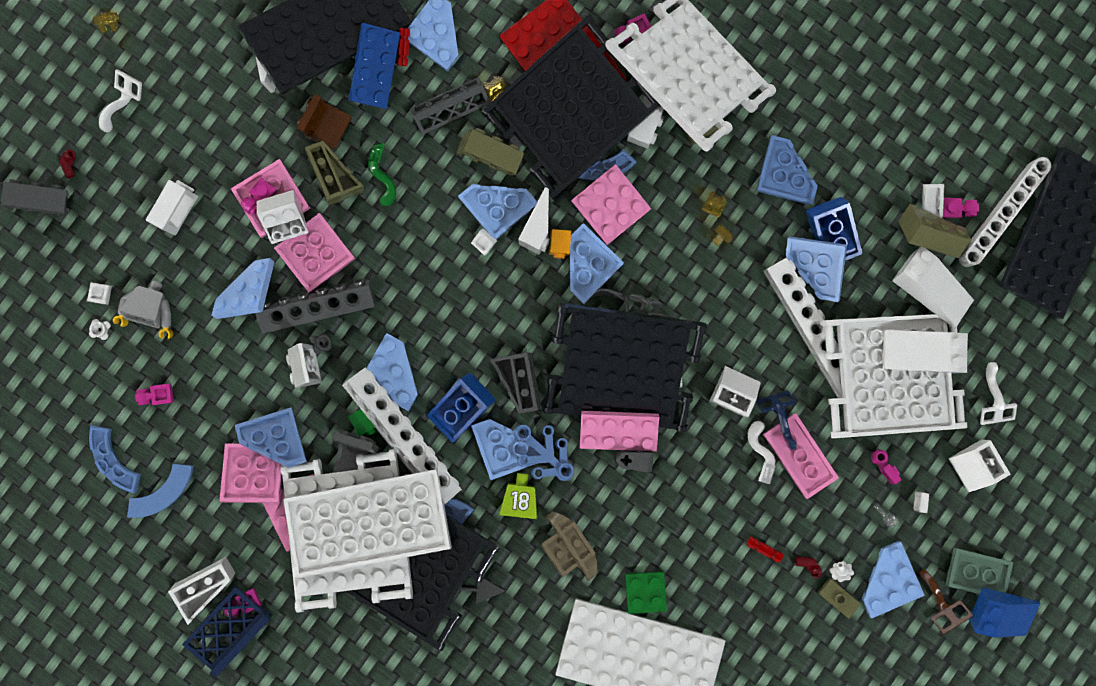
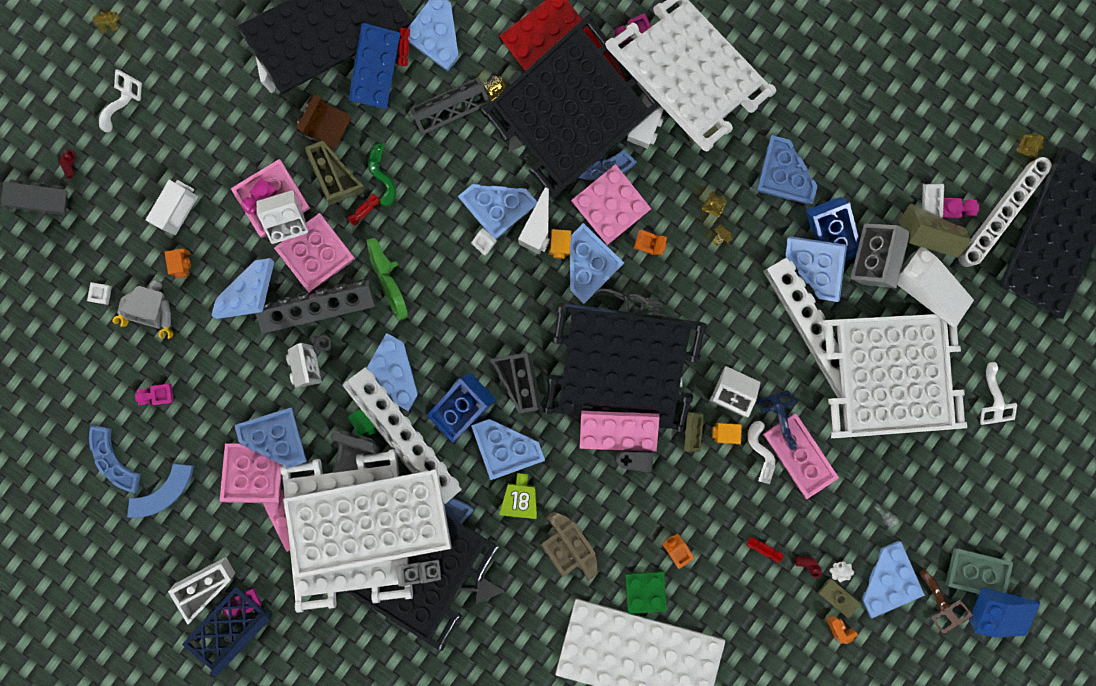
white plate [89,319,111,340] -> none
olive wedge [456,128,524,176] -> none
medium blue plant [514,425,574,481] -> none
dark pink plate [871,450,901,485] -> none
white slope [883,330,968,373] -> none
white tile [913,491,929,513] -> none
white slope [949,439,1011,492] -> none
none -> orange brick [165,248,191,279]
none -> red axle [348,194,380,226]
none -> bright green animal [366,238,408,321]
none -> light grey slope [397,560,441,586]
none -> orange bracket [634,230,667,255]
none -> orange bracket [662,534,695,569]
none -> olive plate [684,412,704,452]
none -> light orange brick [712,423,742,444]
none -> orange bracket [826,615,858,644]
none -> light grey brick [850,224,910,288]
none -> clear yellow tile [1016,134,1045,158]

